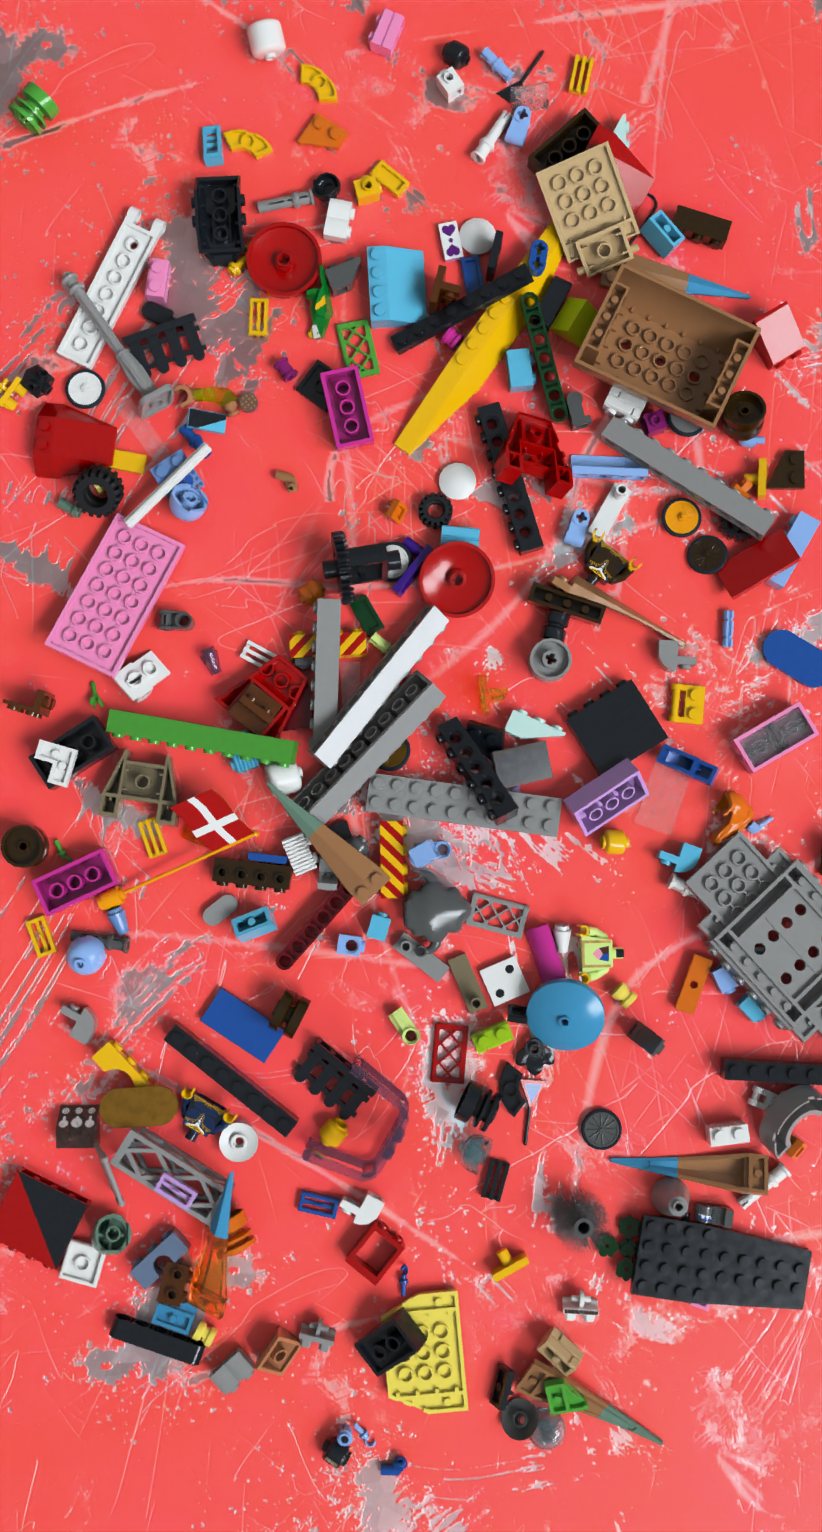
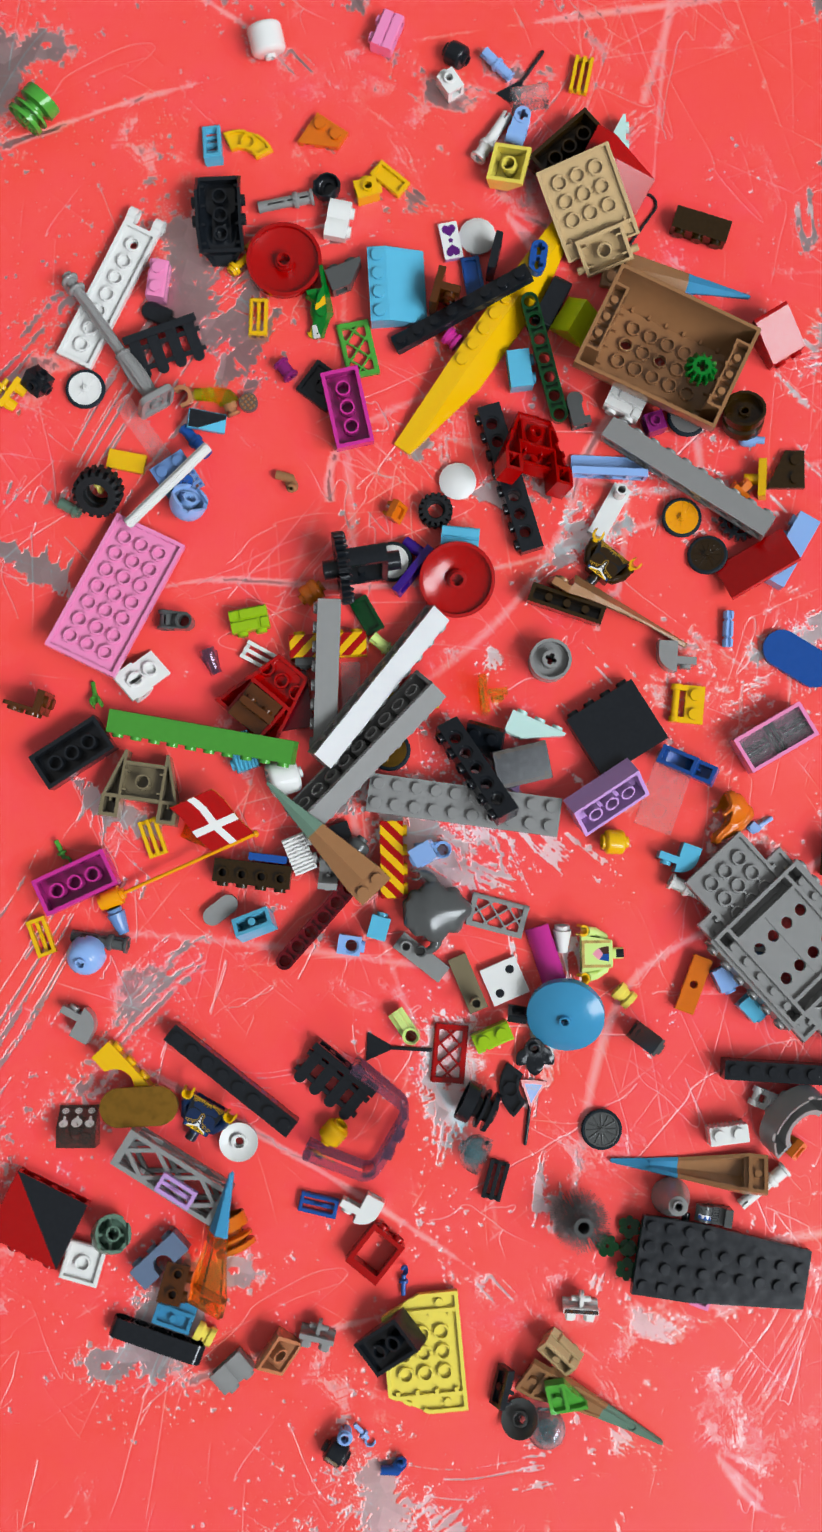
dark brown wheel [0,825,50,868] -> none
red wedge [32,403,118,479] -> none
white plate [34,739,79,788] -> none
light grey window [93,1141,126,1207] -> none
blue tile [200,988,284,1063] -> none
dark brown wheel [268,989,311,1039] -> none
yellow tile [301,64,338,103] -> none
yellow tile [491,1247,530,1283] -> none
black wheel [540,610,570,643] -> none
light blue piece [563,509,590,548] -> none
medium azure brick [639,209,685,259] -> none
none -> lime brick [228,604,271,638]
none -> black piece [366,1032,432,1061]
none -> light yellow slope [486,142,532,191]
none -> green gear [683,352,718,387]

